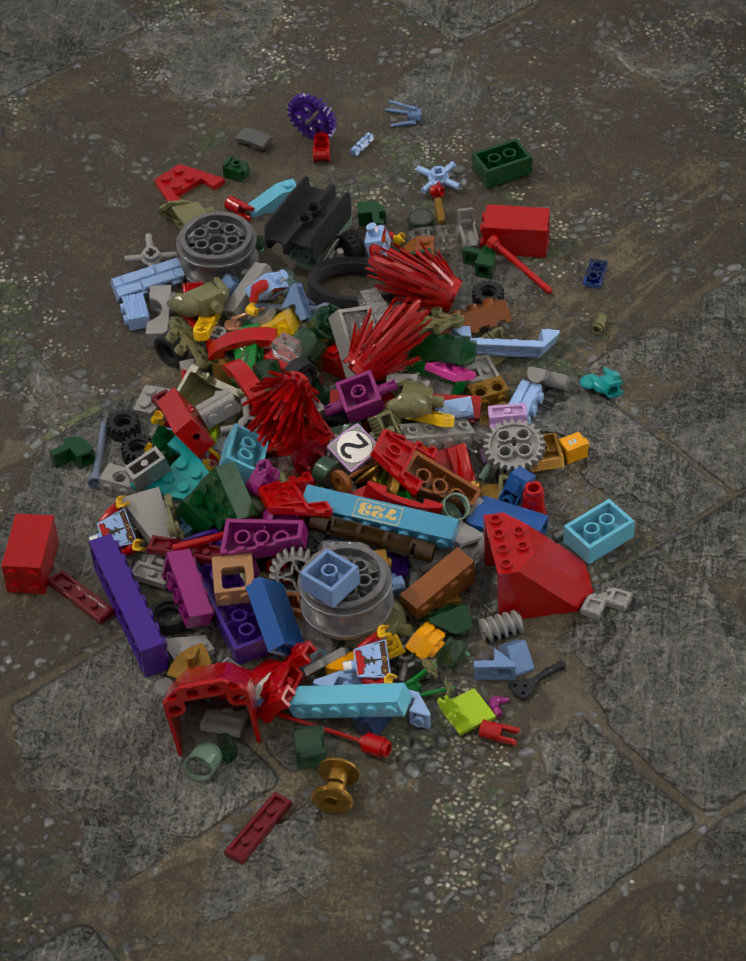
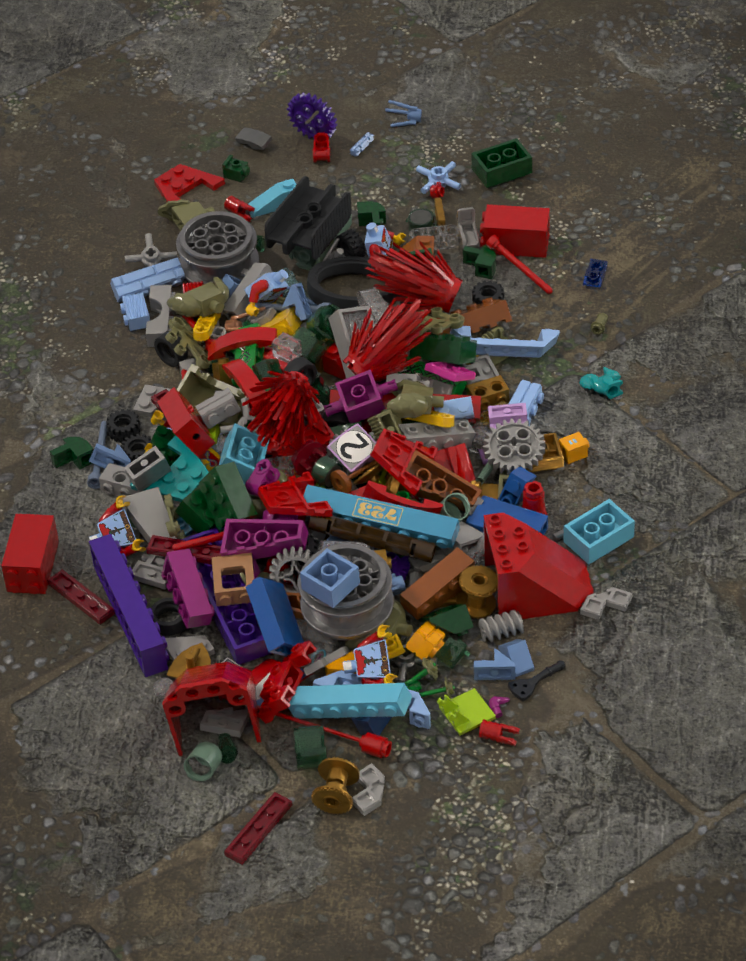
light grey brick [527,366,571,391] -> none
none -> medium blue slope [89,443,131,468]
none -> light grey tile [352,763,385,816]
none -> pearl gold hose [456,565,498,619]

